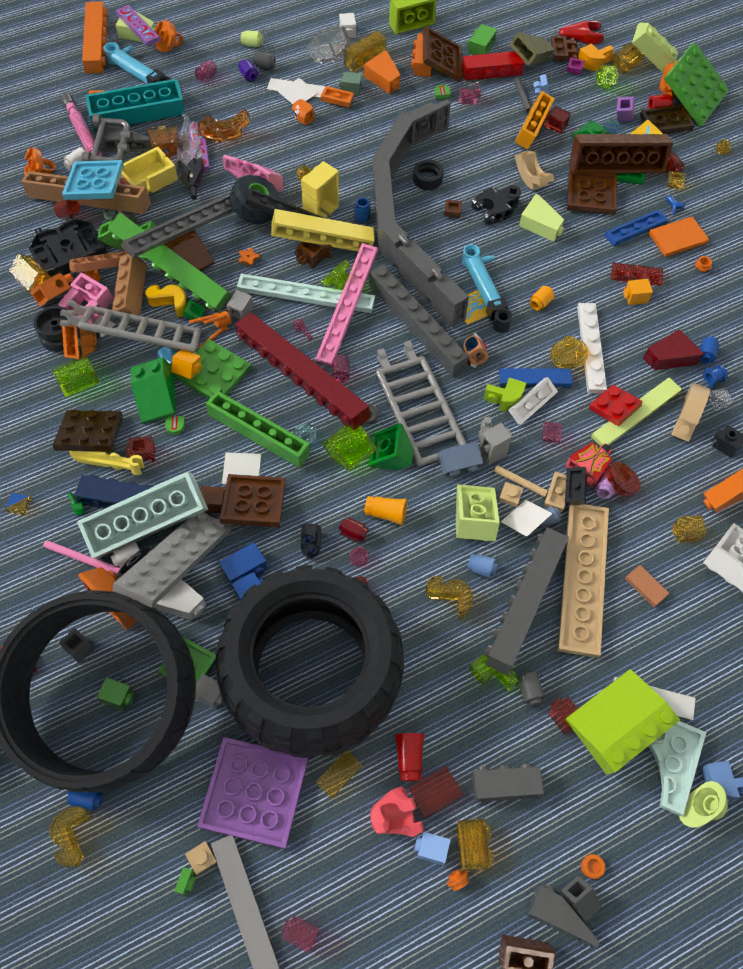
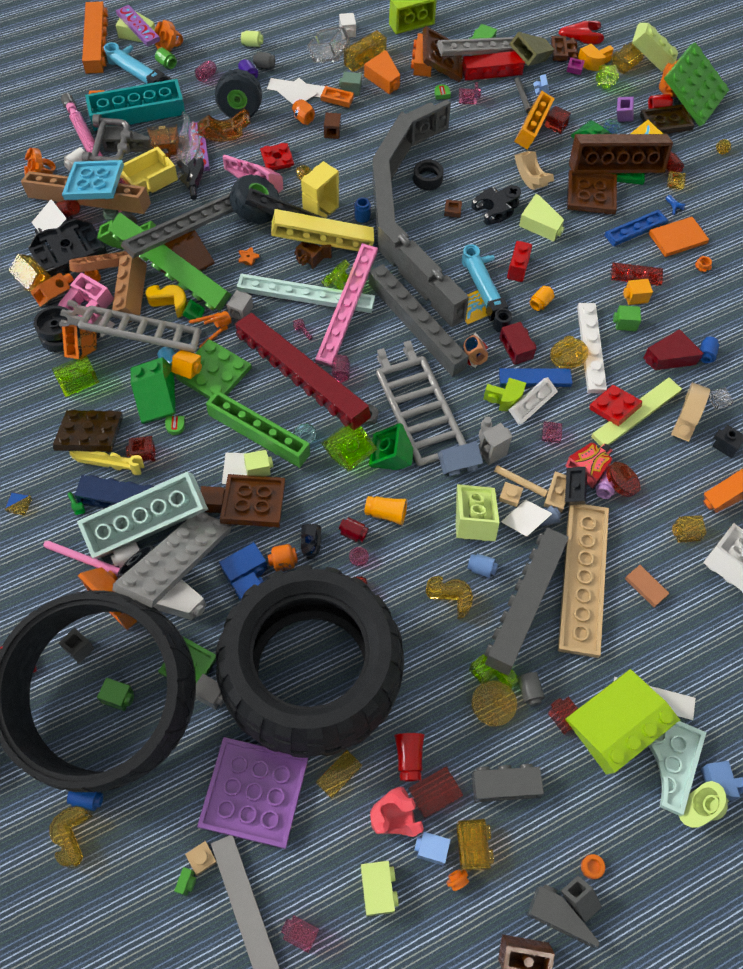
blue brick [703,365,728,388] -> none
none -> white sticker [32,200,66,231]
none -> bright green brick [155,47,177,69]
none -> black wheel [215,69,262,120]
none -> yellowish green brick [244,450,273,476]
none -> red piece [260,143,294,171]
none -> orange head [268,544,298,571]
none -> reddish brown brick [324,112,341,139]
none -> yellowish green brick [361,861,399,917]
none -> light grey tile [437,36,542,56]
none -> clear yellow piece [472,681,517,727]
none -> dark red brick [499,322,536,365]
none -> red brick [507,241,533,282]
none -> bright green brick [613,305,641,331]

